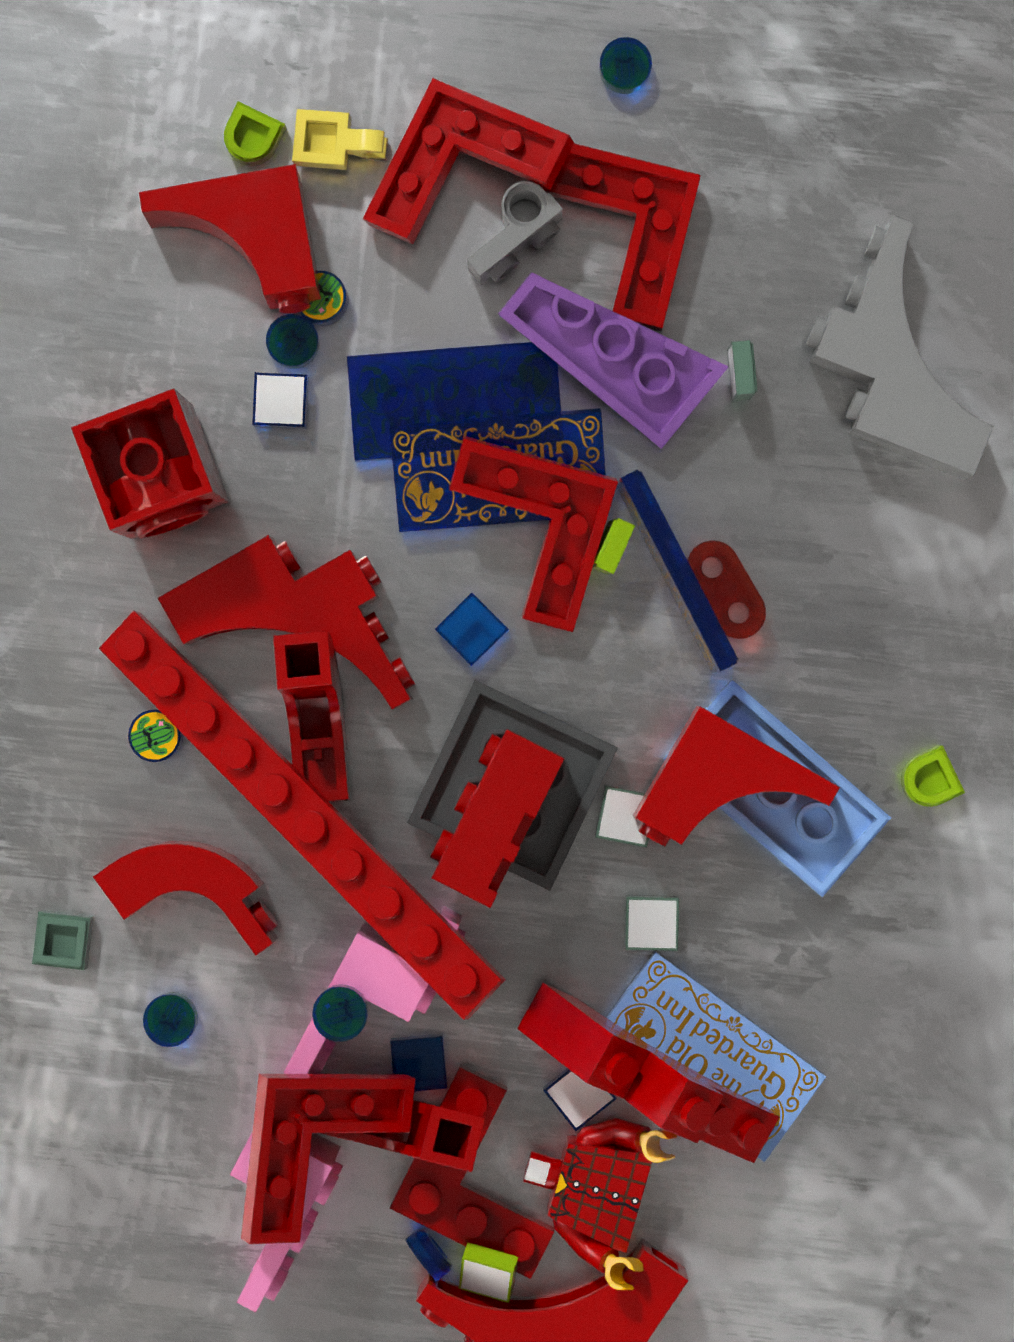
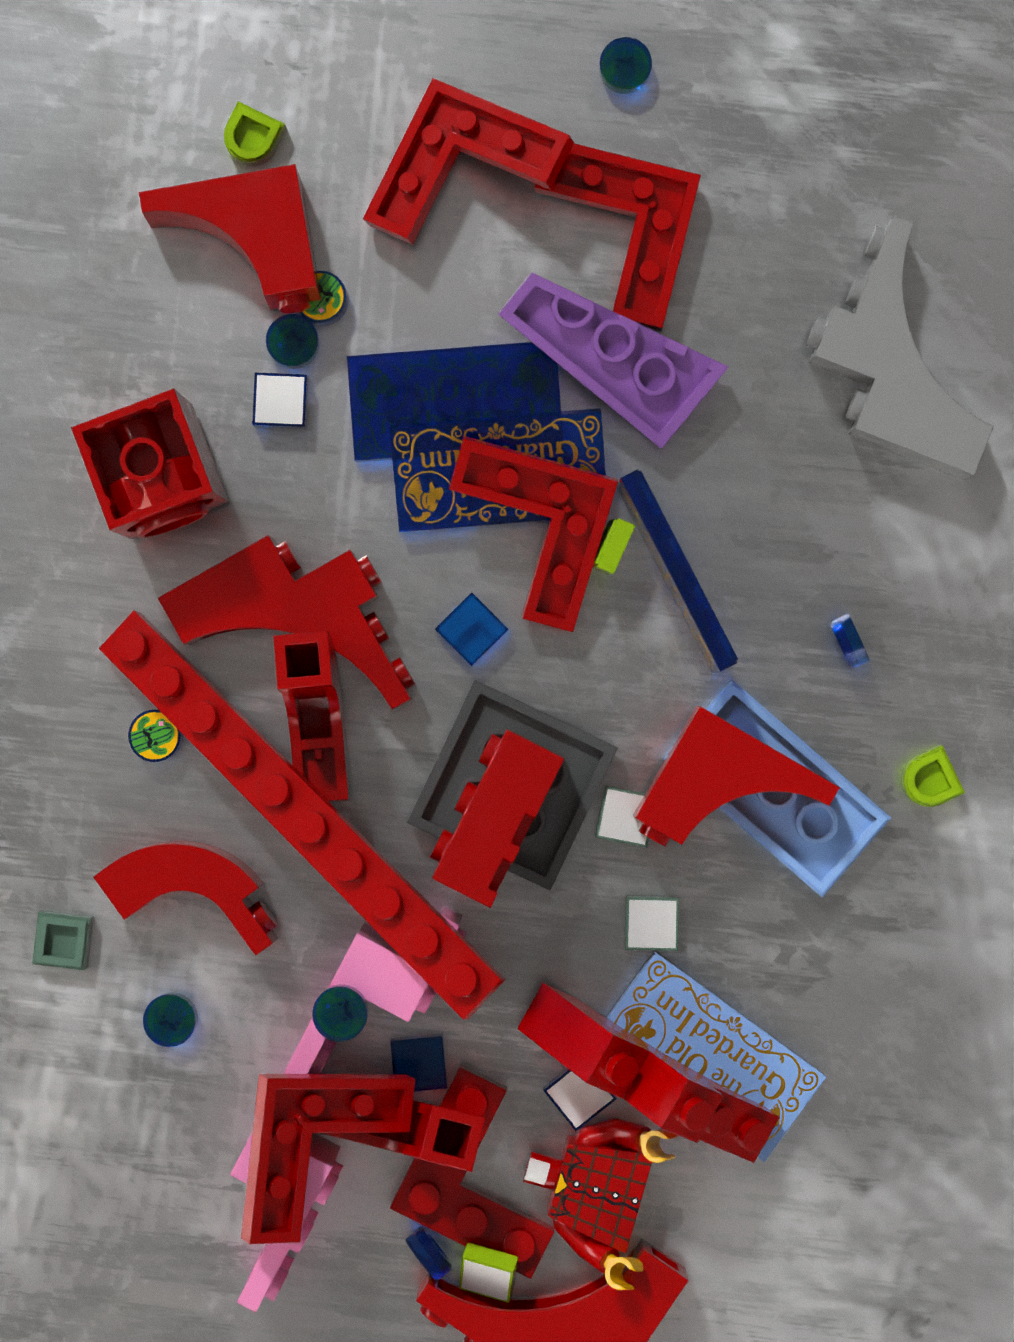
light yellow plate [292,109,388,170] -> none
light grey plate [467,181,563,285] -> none
clear red plate [685,540,766,639] -> none
sand green tile [727,340,757,401] -> none
none -> clear blue tile [830,613,870,668]

